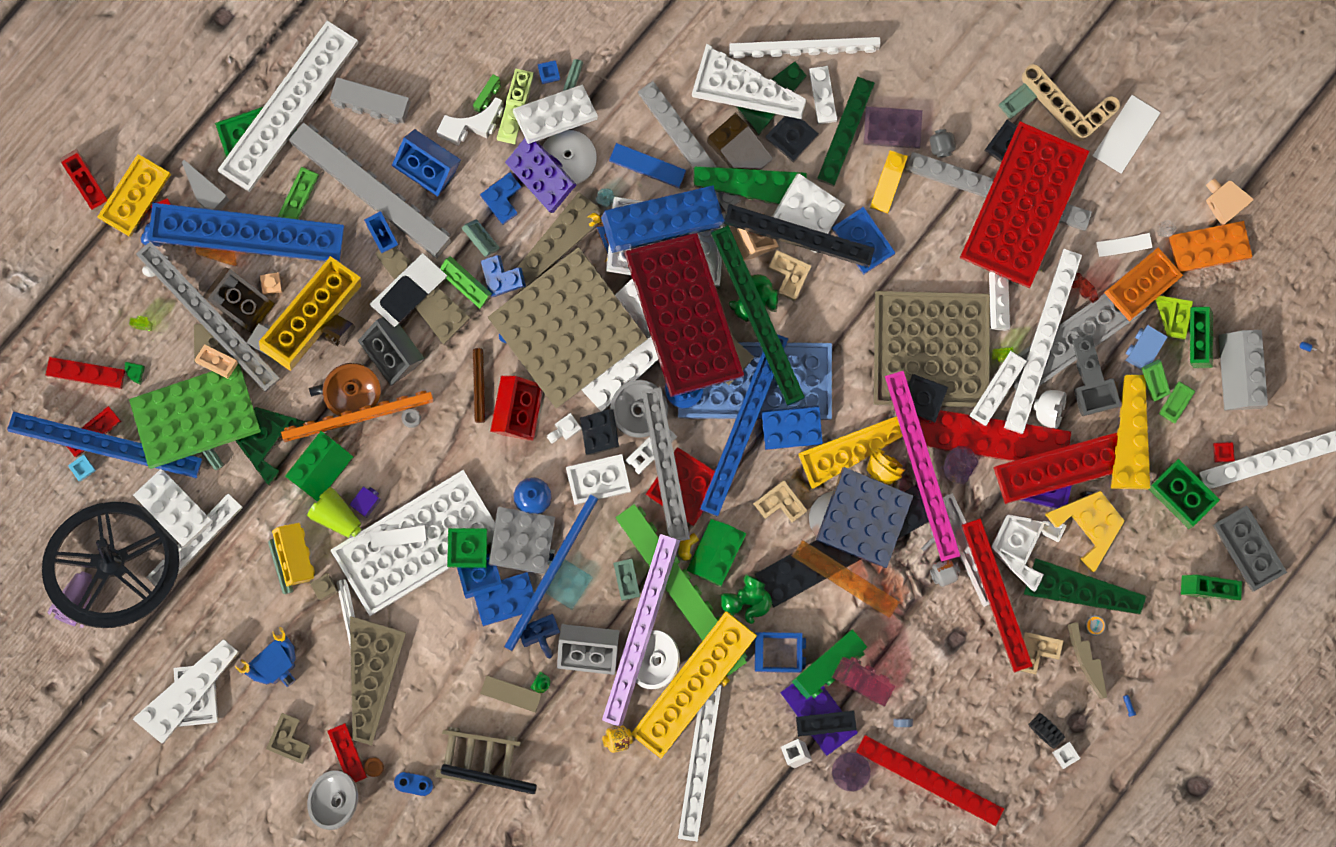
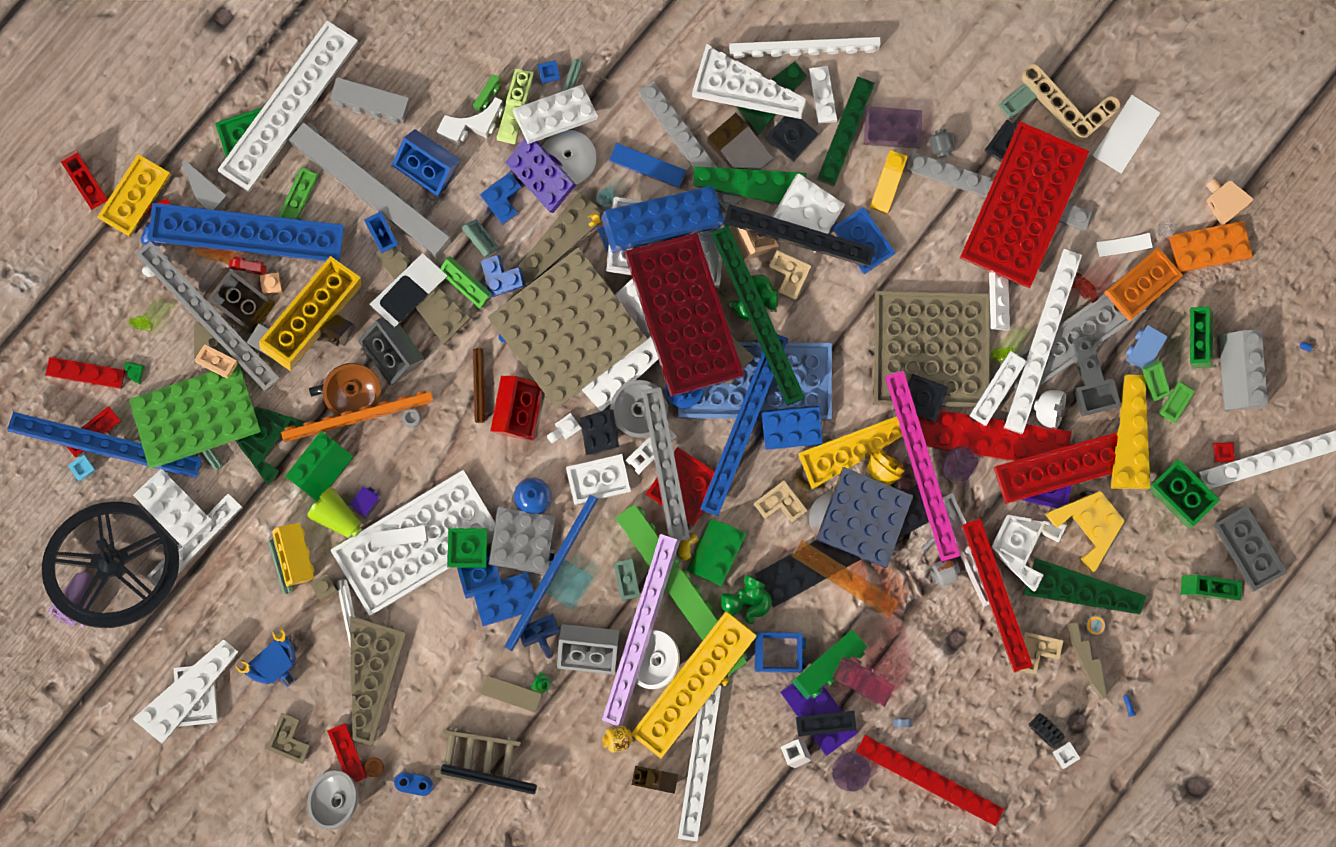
lime wing [1155,296,1193,340] -> none
none -> red plate [228,256,267,275]
none -> dark brown slope [631,766,679,794]

